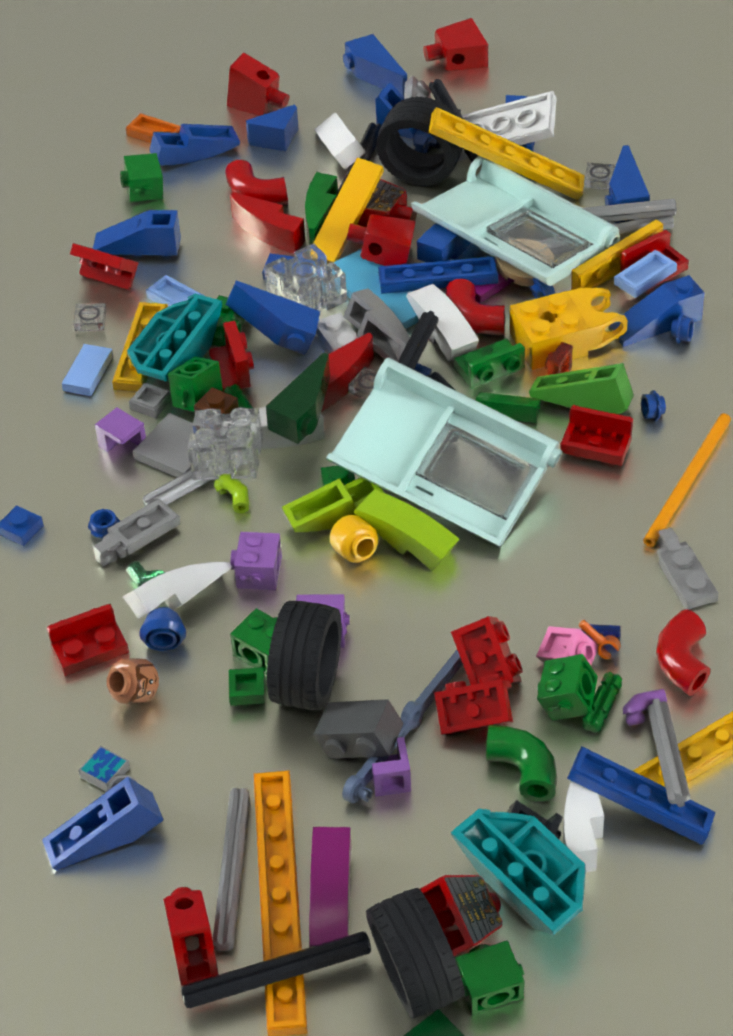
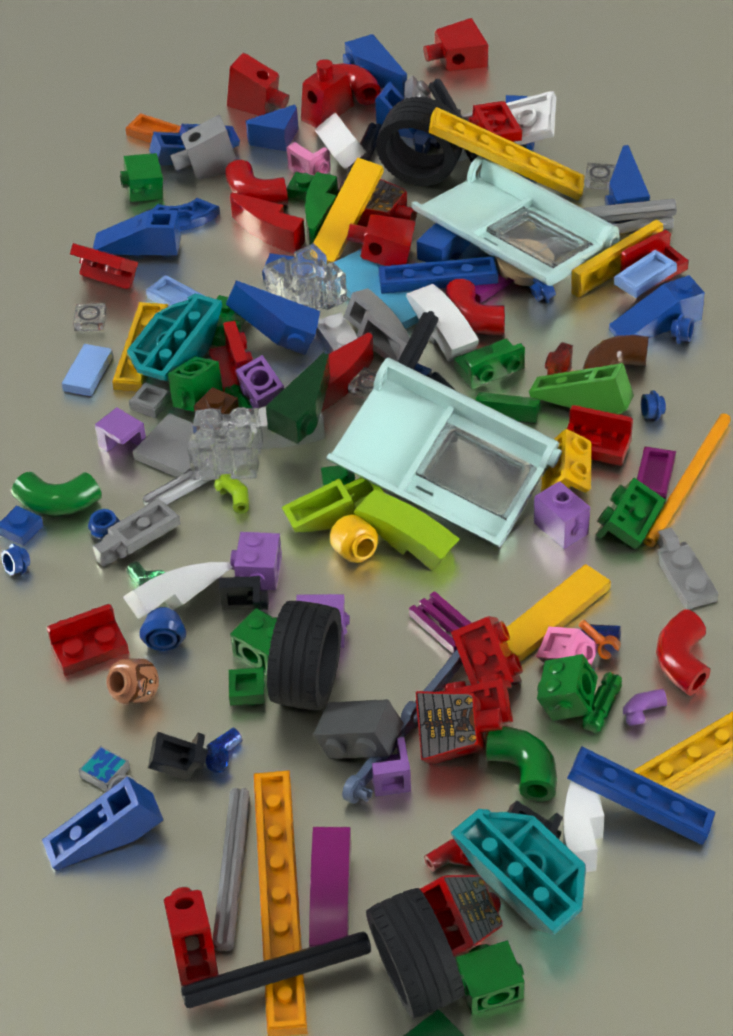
yellow brick [510,288,628,370] -> none
light grey axle [647,698,690,807] -> none
none -> blue plate [1,544,30,575]
none -> green cylinder [11,472,102,516]
none -> black bracket [148,732,208,781]
none -> blue tile [151,198,220,231]
none -> light grey torso [170,115,236,180]
none -> clear blue arm [205,727,243,773]
none -> black bracket [219,576,269,611]
none -> medium lavender head [236,355,285,410]
none -> green plate [286,172,314,201]
none -> bright pink bracket [287,142,331,175]
none -> red torso [301,59,354,128]
none -> red cylinder [316,63,381,105]
none -> magenta tile [409,591,471,654]
none -> torso [415,691,503,765]
none -> red arm [424,839,473,872]
none -> red bracket [469,101,522,142]
none -> yellow tile [507,564,611,662]
none -> medium lavender head [534,481,590,549]
none -> yellow bracket [541,429,591,493]
none -> reddish brown cylinder [583,335,649,369]
none -> green bracket [595,478,666,550]
none -> magenta tile [637,446,676,504]

